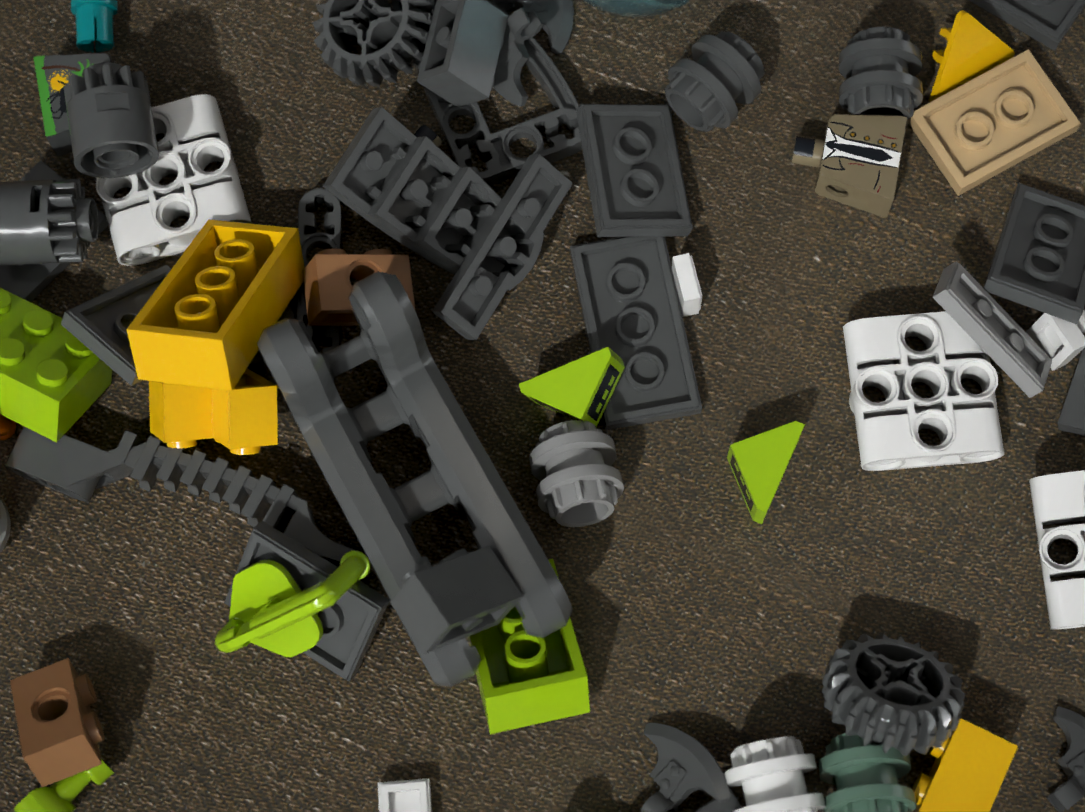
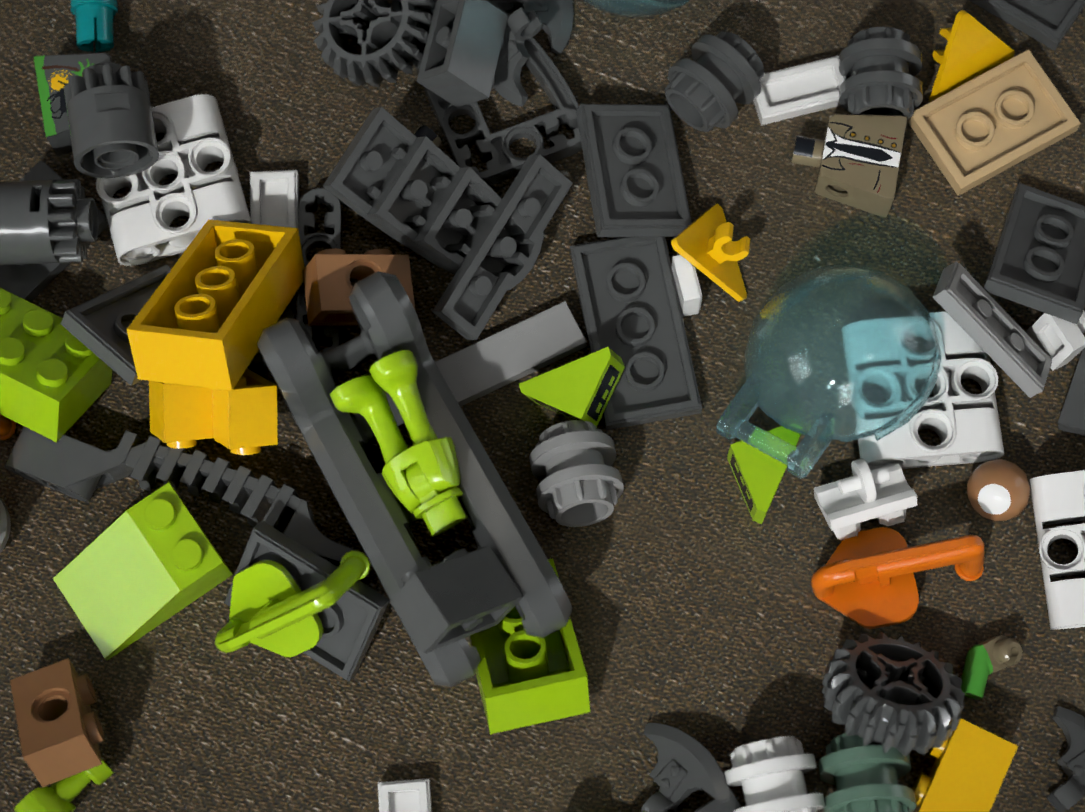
none -> lime slope [53,482,233,661]
none -> white tile [250,170,300,228]
none -> lime piece [330,350,467,536]
none -> light grey tile [435,301,587,407]
none -> yellow piece [671,204,750,302]
none -> clear light blue windscreen [716,264,941,479]
none -> white tile [754,55,846,125]
none -> orange piece [811,527,984,629]
none -> white hips [814,458,917,540]
none -> arm [961,635,1023,700]
none -> medium nougat piece [967,459,1030,521]

